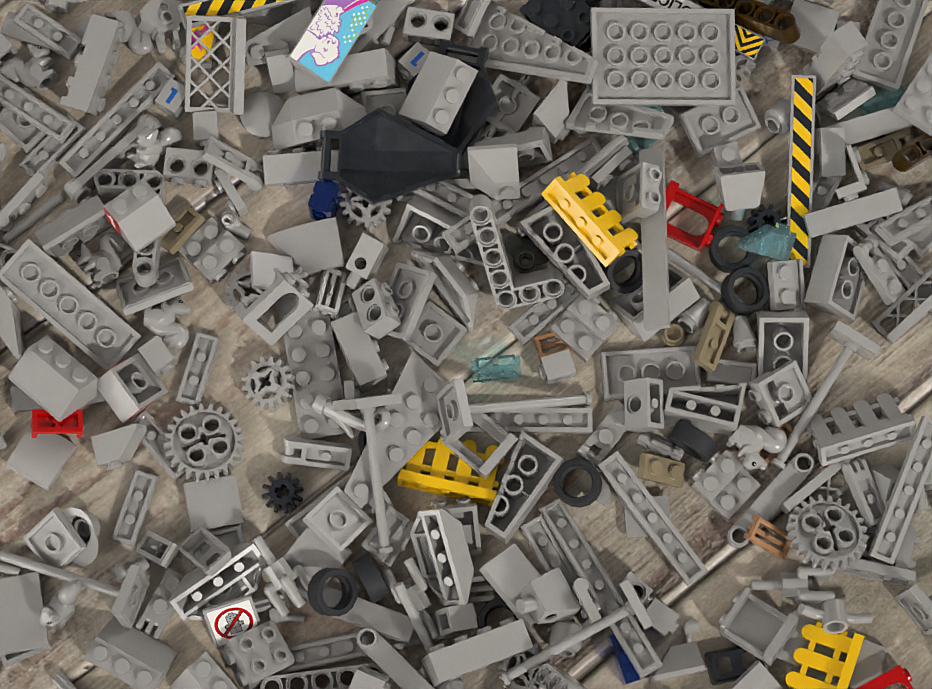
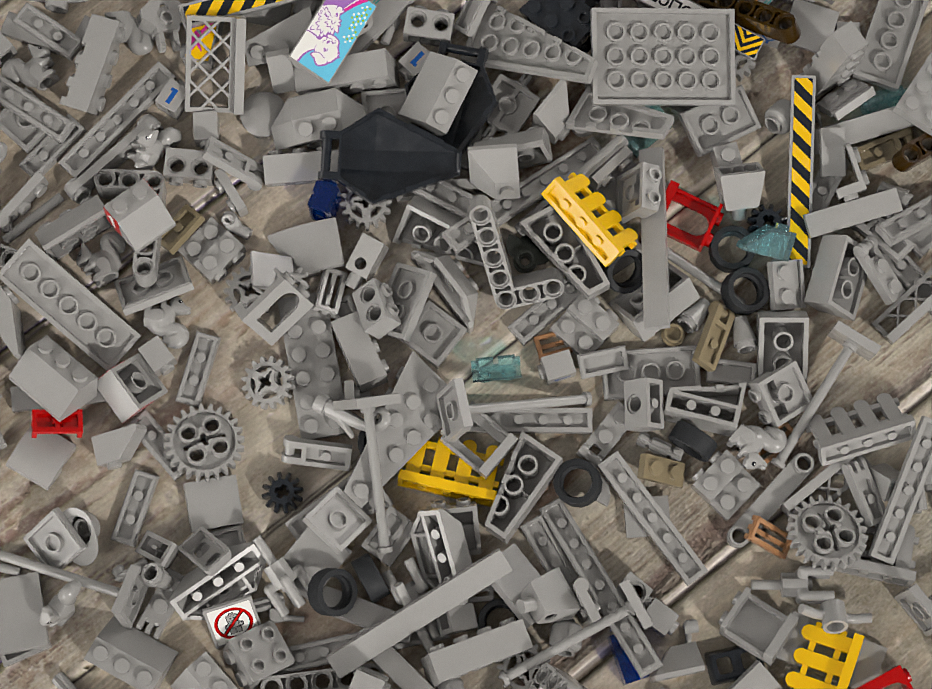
none -> light grey cone [141,562,174,590]
none -> light grey tile [326,548,513,678]
none -> light grey tile [576,345,630,379]

